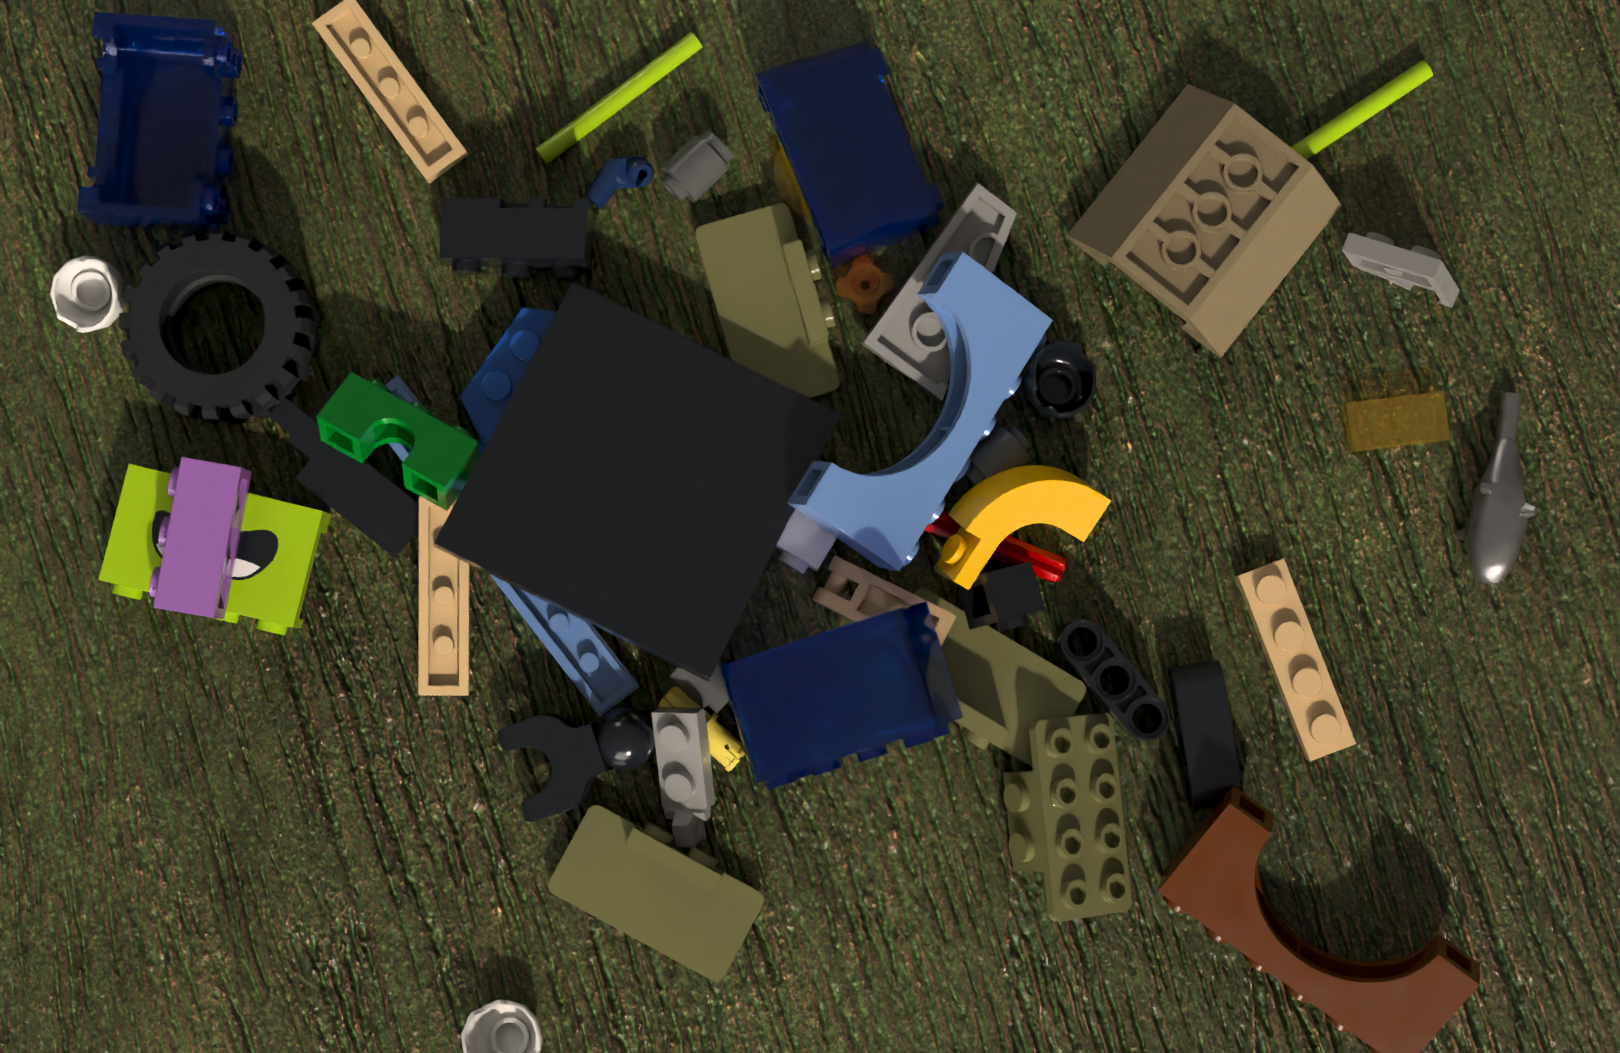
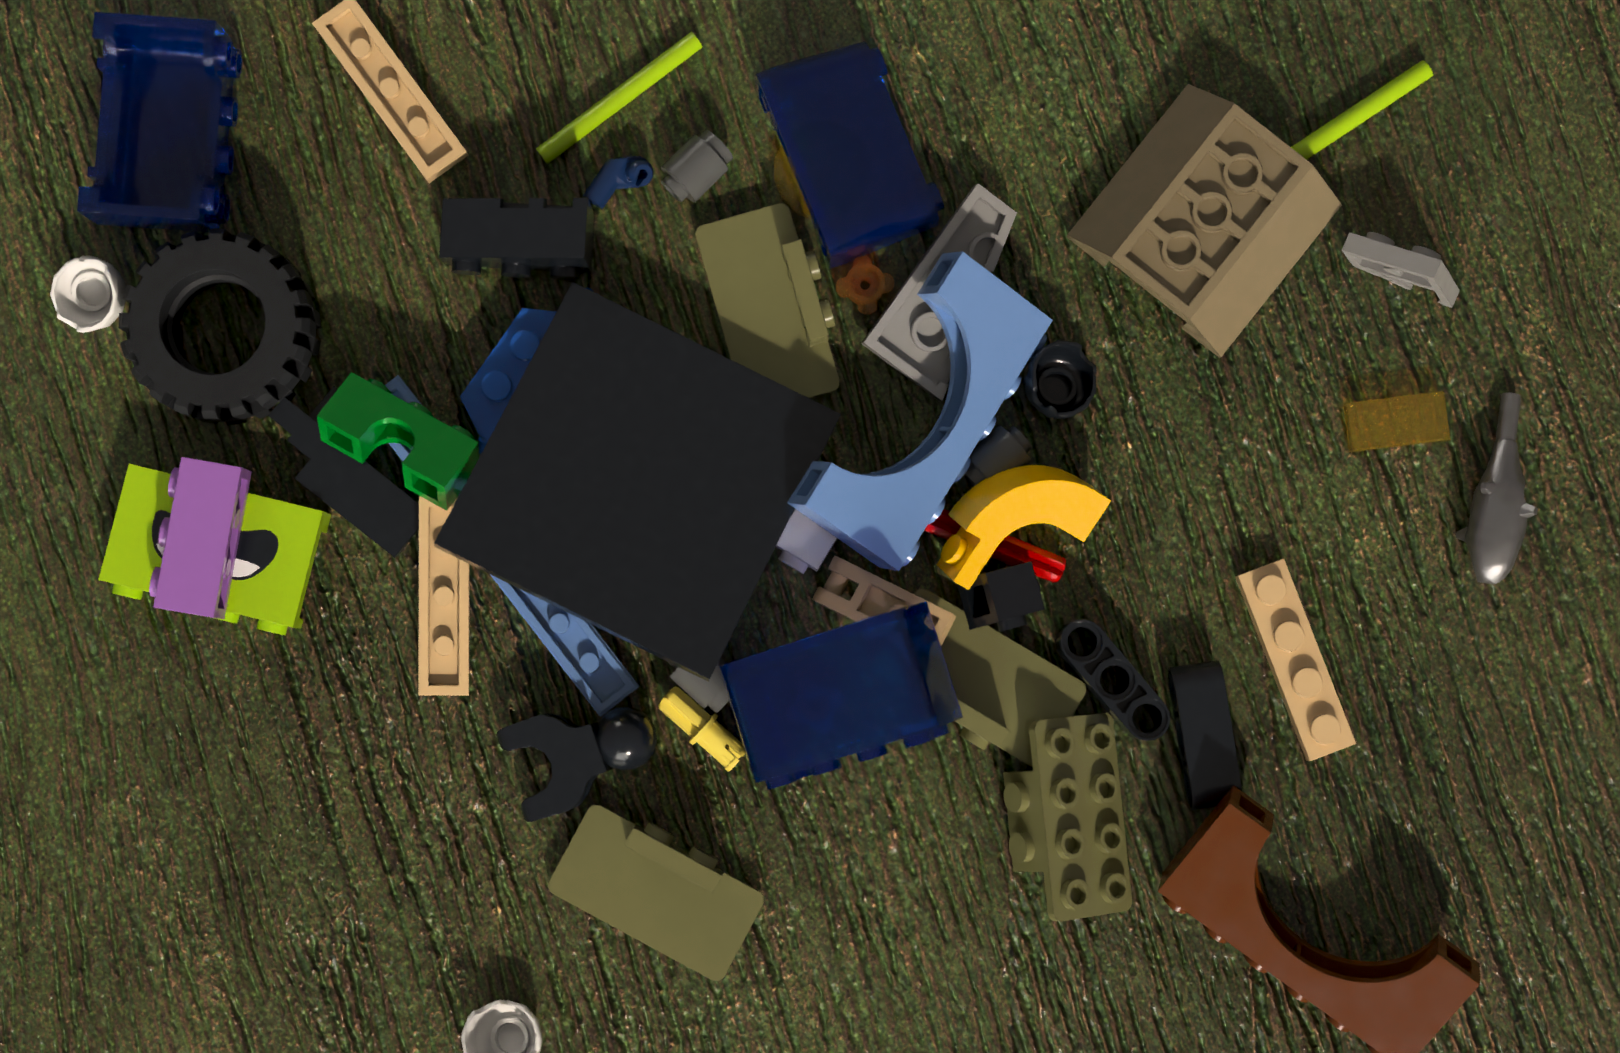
light grey hinge [651,707,716,848] -> none

